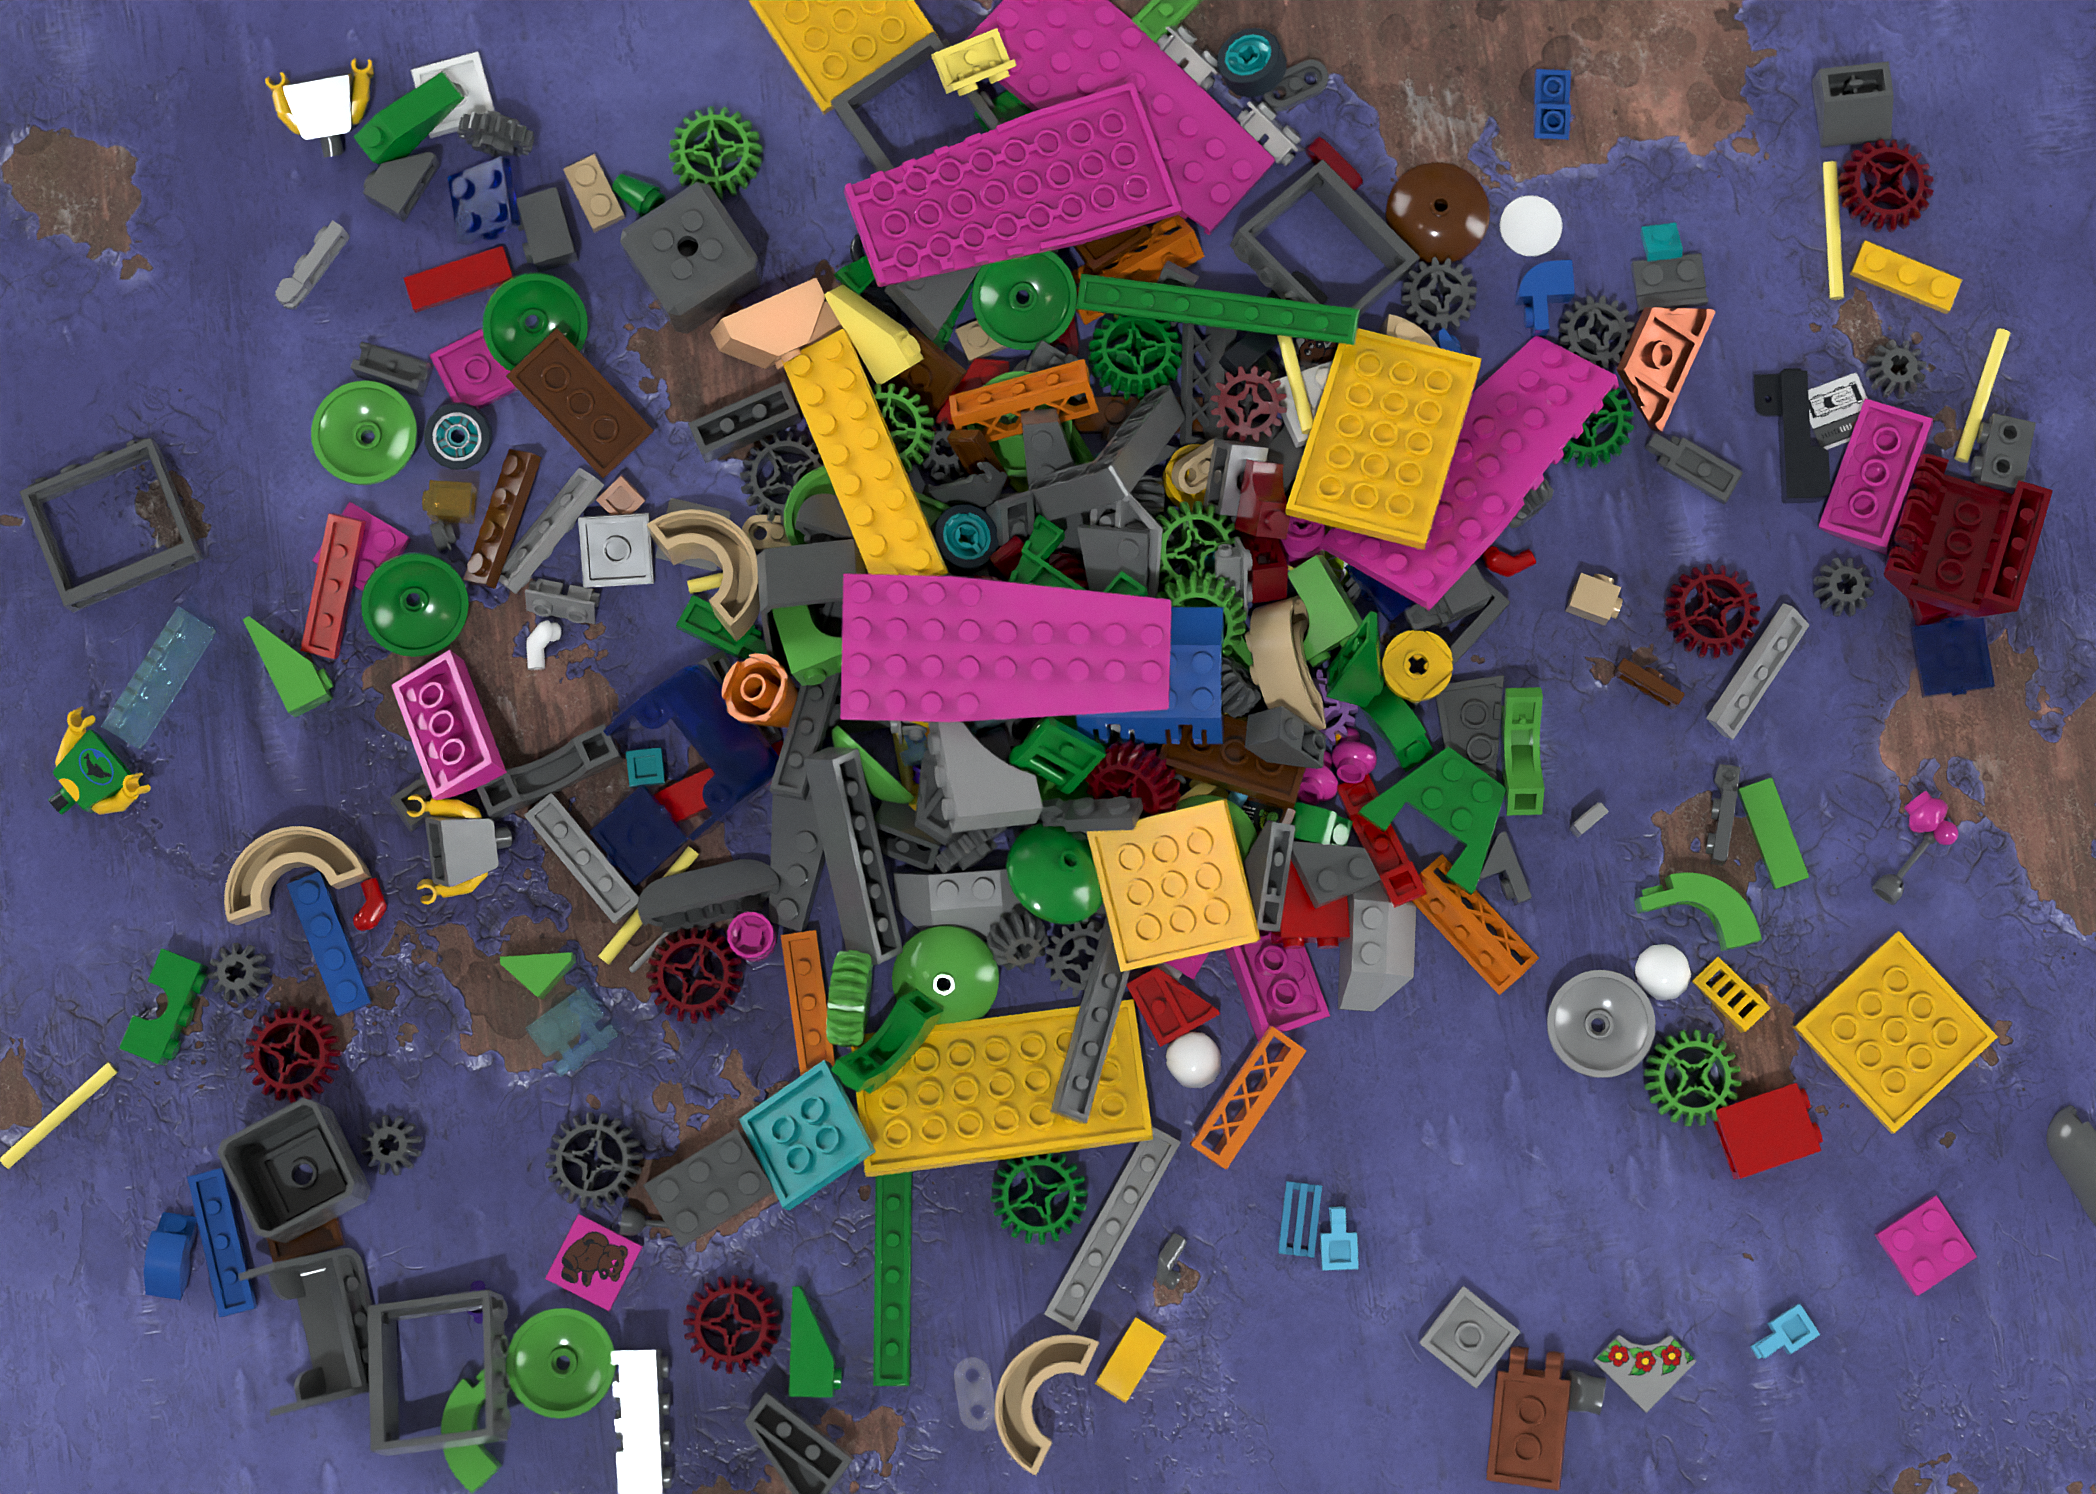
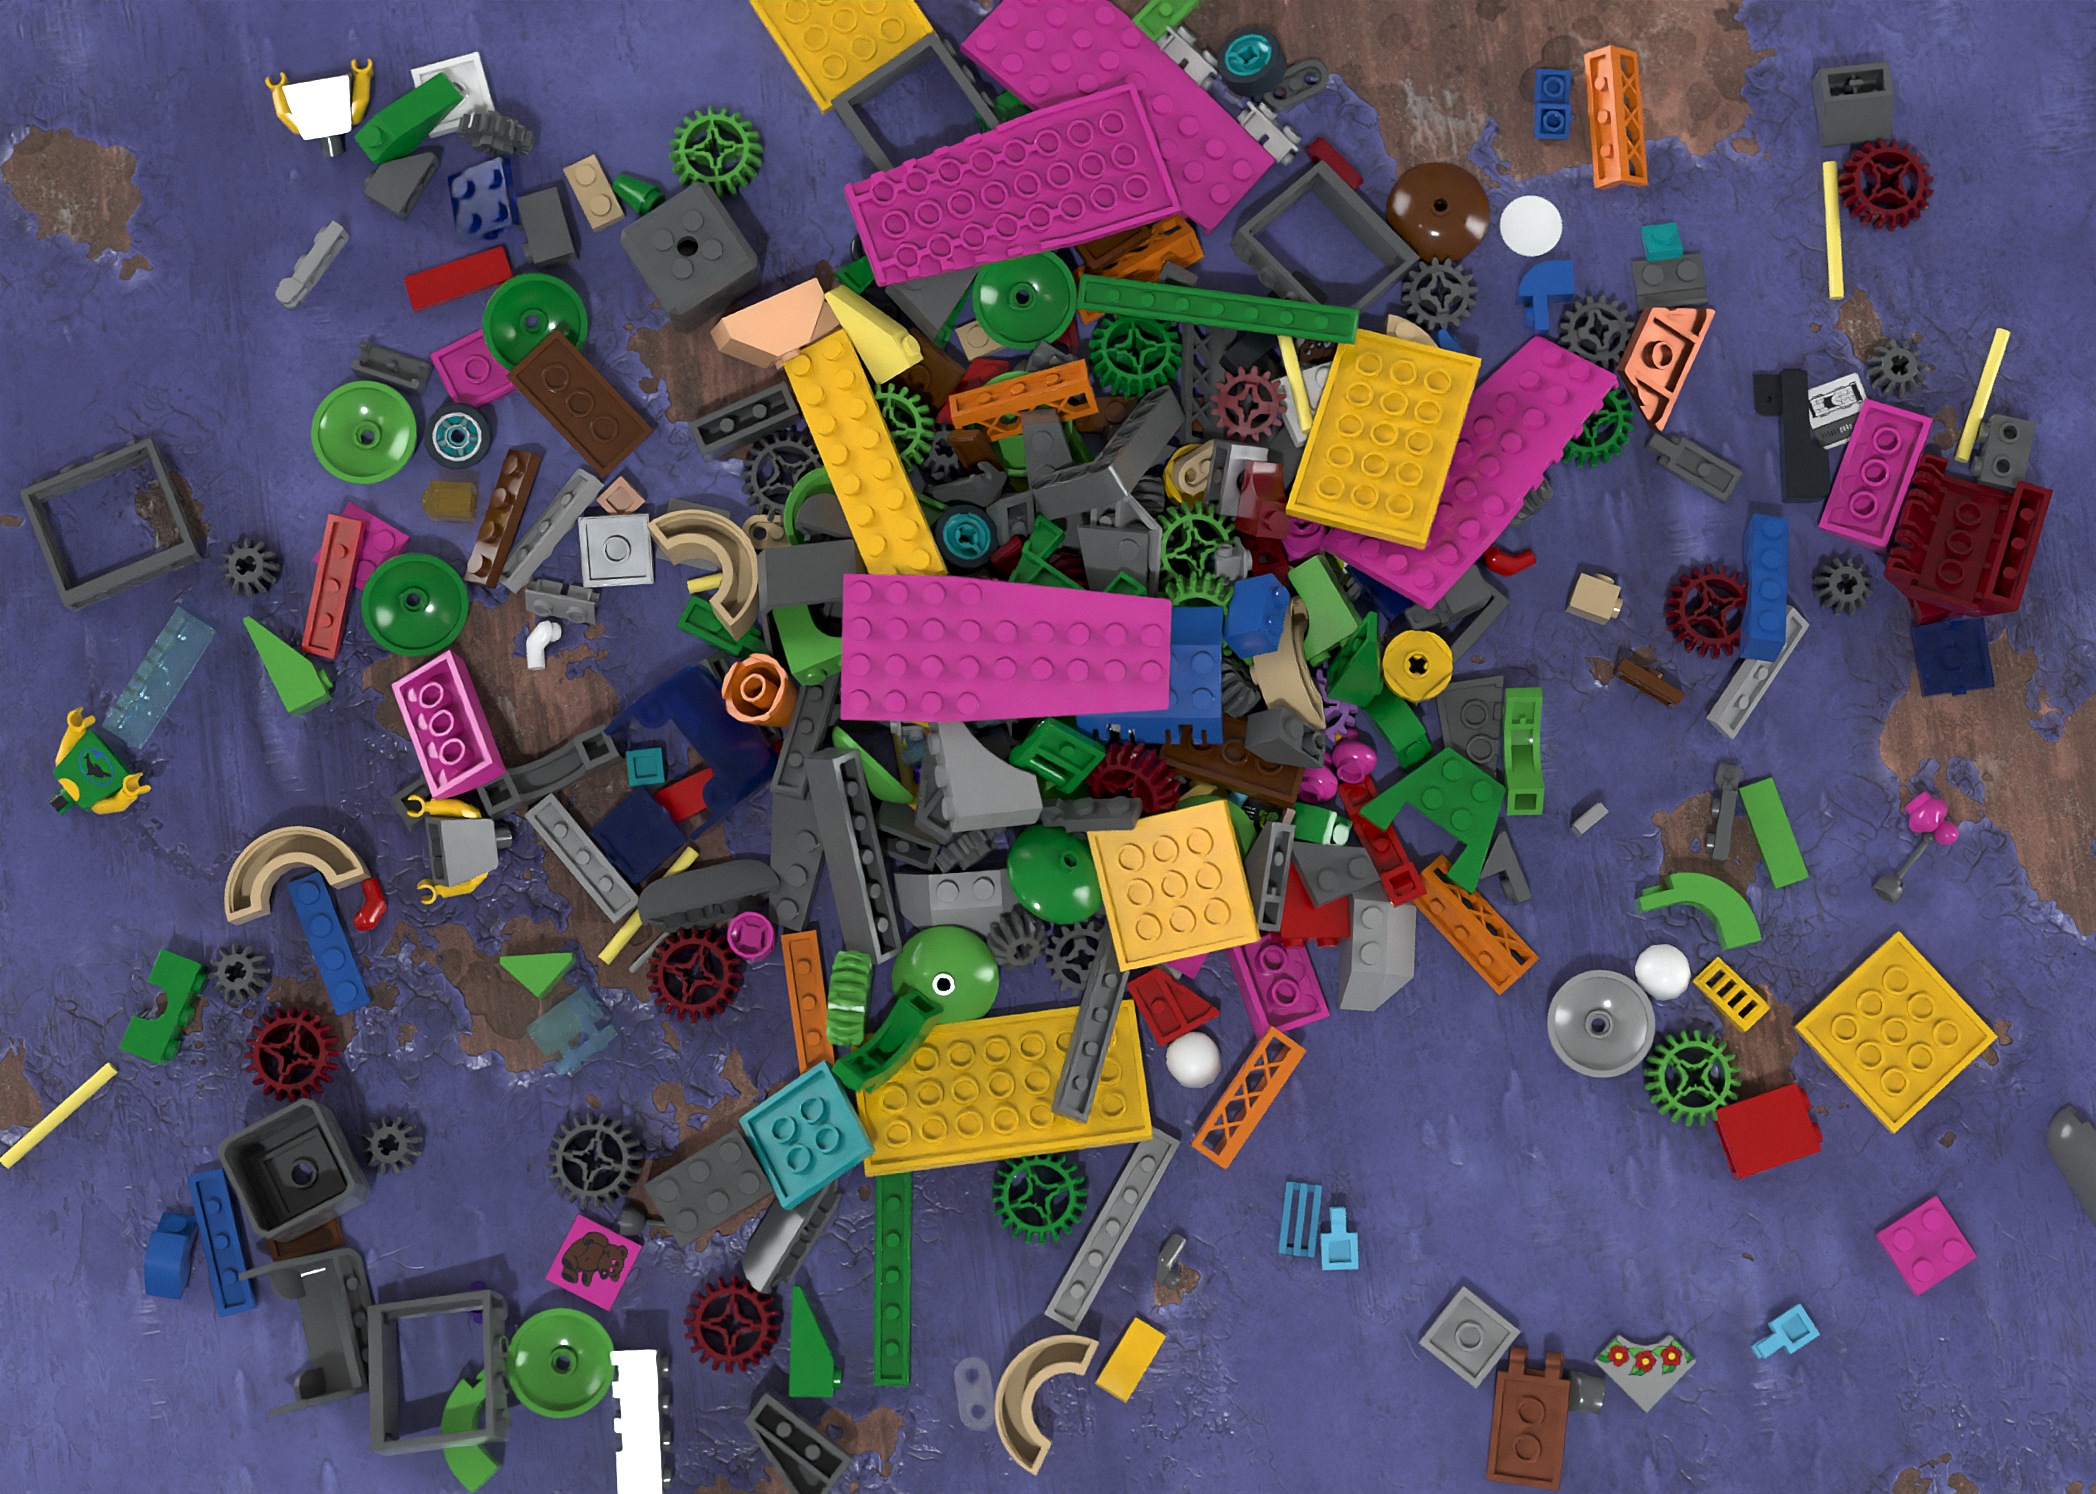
dark grey plate [429,518,457,552] -> none
light yellow bracket [931,28,1017,97] -> none
yellow plate [1850,240,1962,314] -> none
none -> dark grey gear [219,538,281,599]
none -> dark grey brick [744,1175,842,1294]
none -> blue brick [1222,573,1290,659]
none -> orange fence [1584,45,1648,190]
none -> blue arch [1740,514,1789,662]

